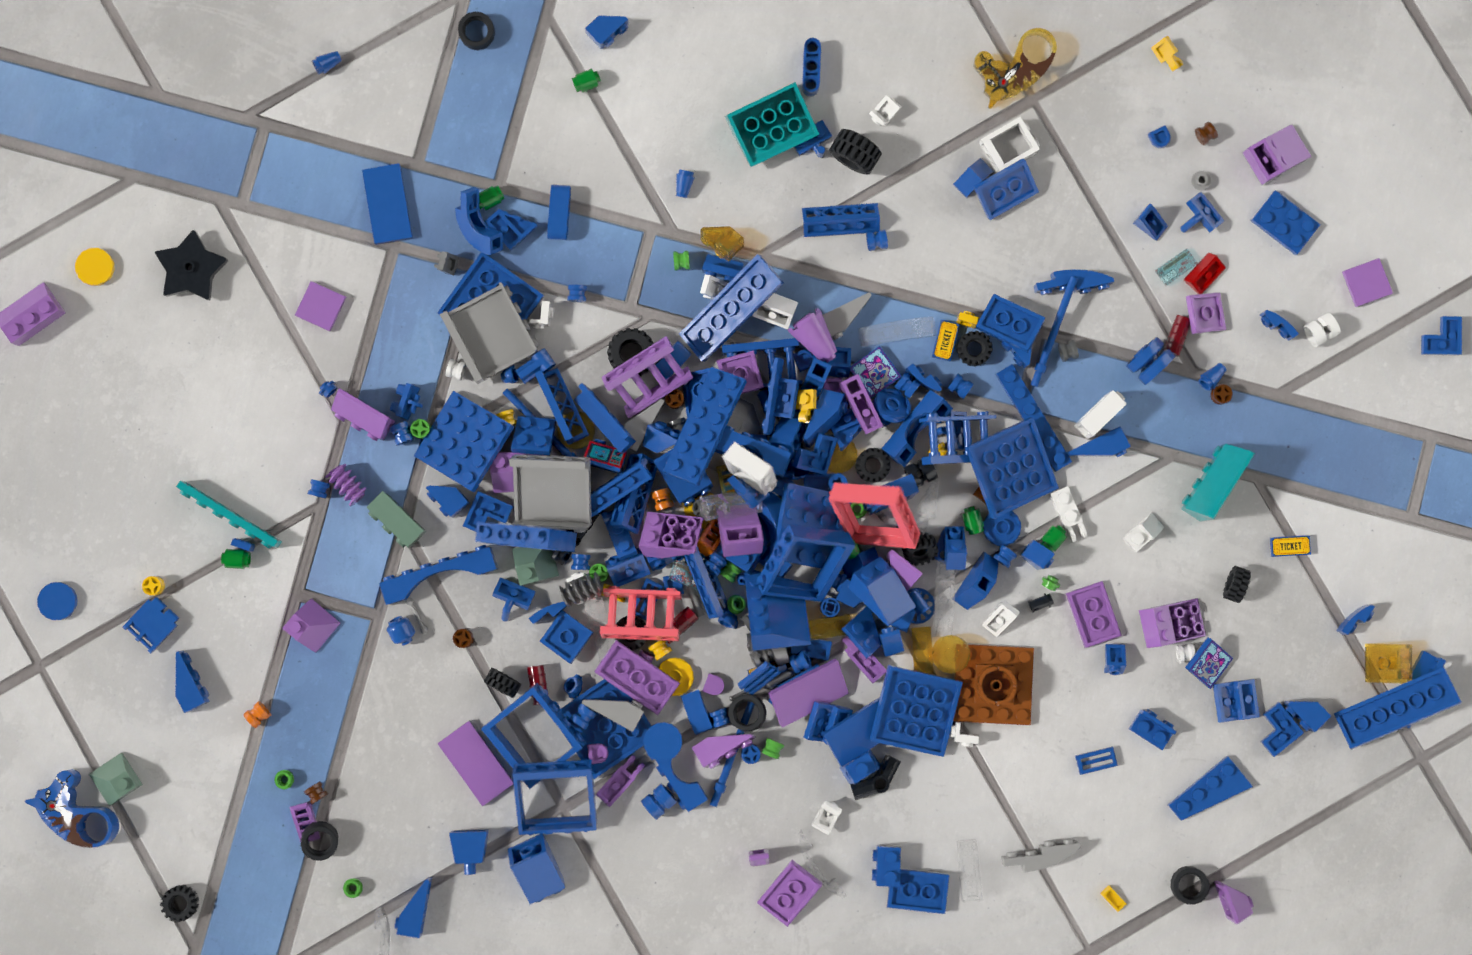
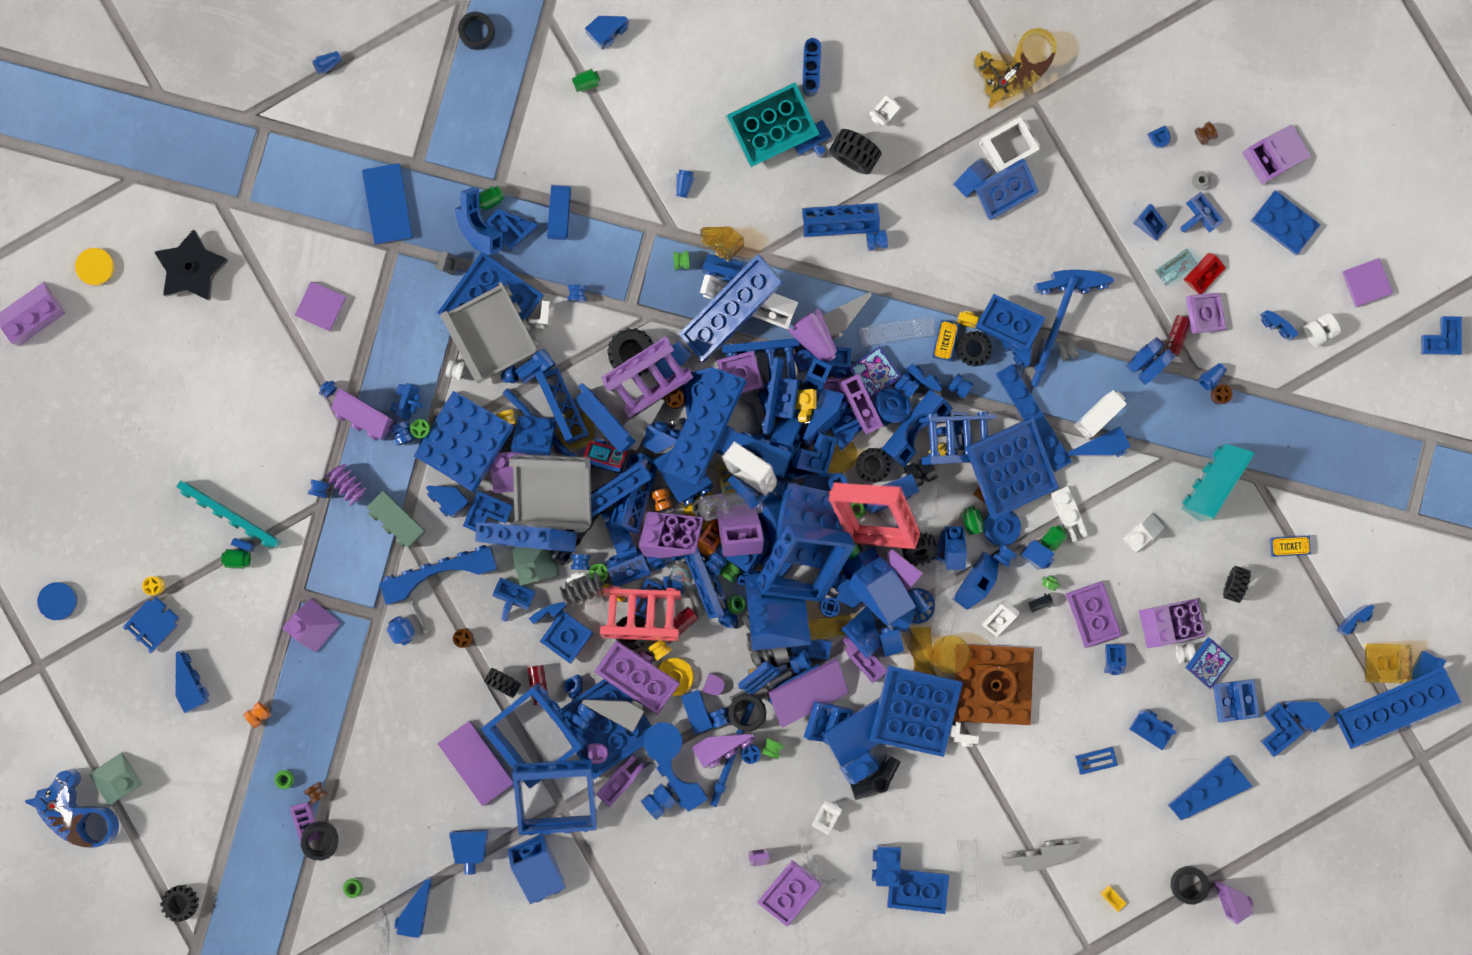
yellow plate [1151,36,1183,71] -> none

